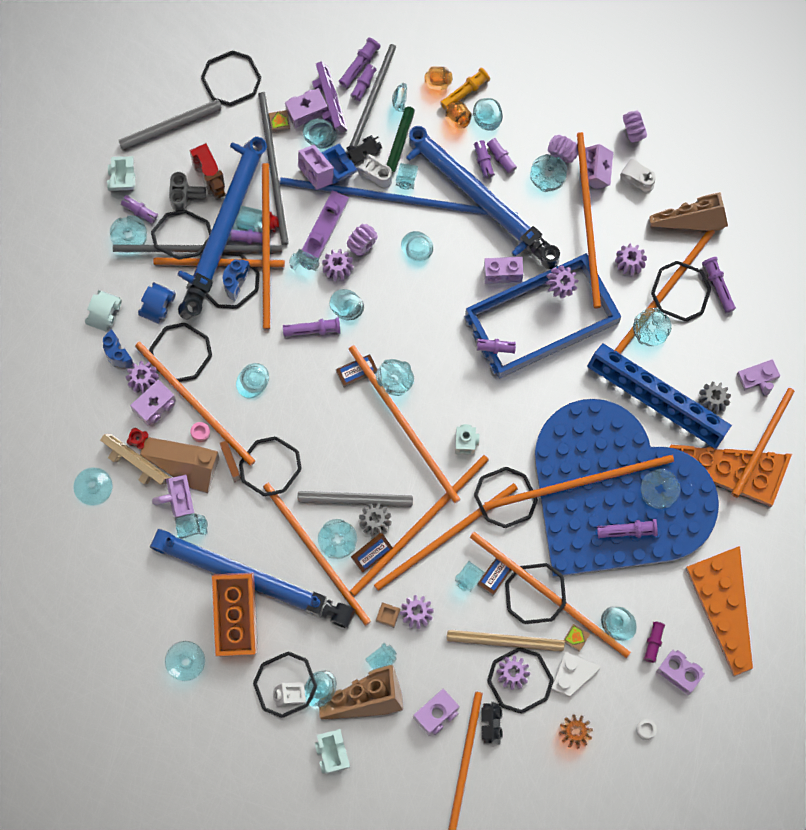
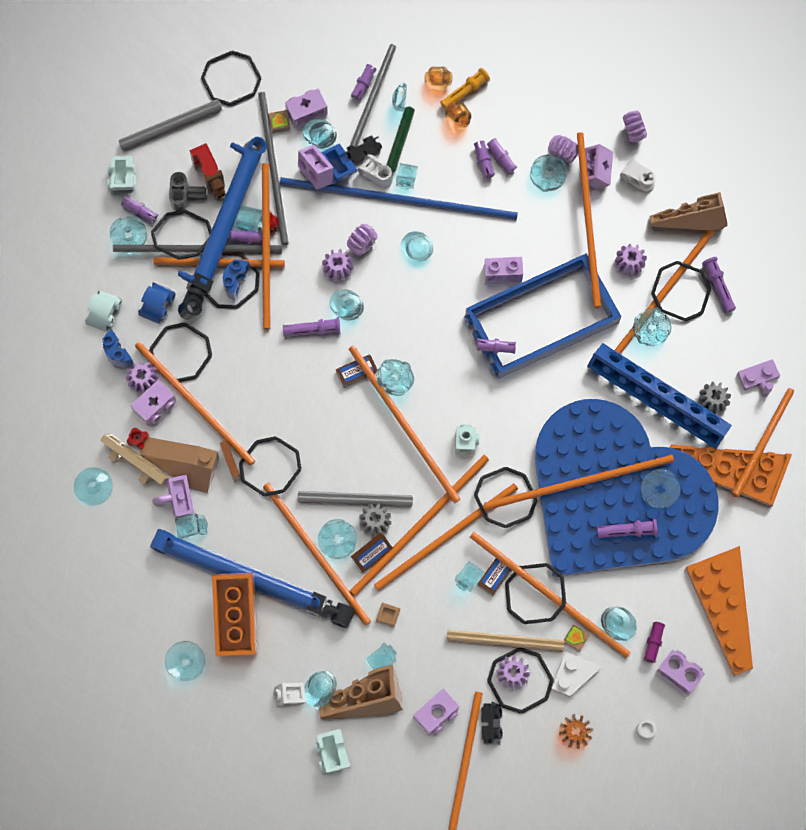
bright pink tile [190,422,210,442] -> none
clear light blue hat [236,363,269,398] -> none
black piece [253,652,317,718] -> none
clear light blue bracket [289,249,319,272] -> none
medium lavender hinge [300,190,349,262] -> none
medium lavender hinge [312,61,348,133] -> none
medium lavender pin [338,37,381,88] -> none
lavender gear [400,595,434,629] -> none
blue piece [406,126,560,269] -> none
clear light blue hat [473,98,503,131] -> none
lavender gear [545,266,579,298] -> none

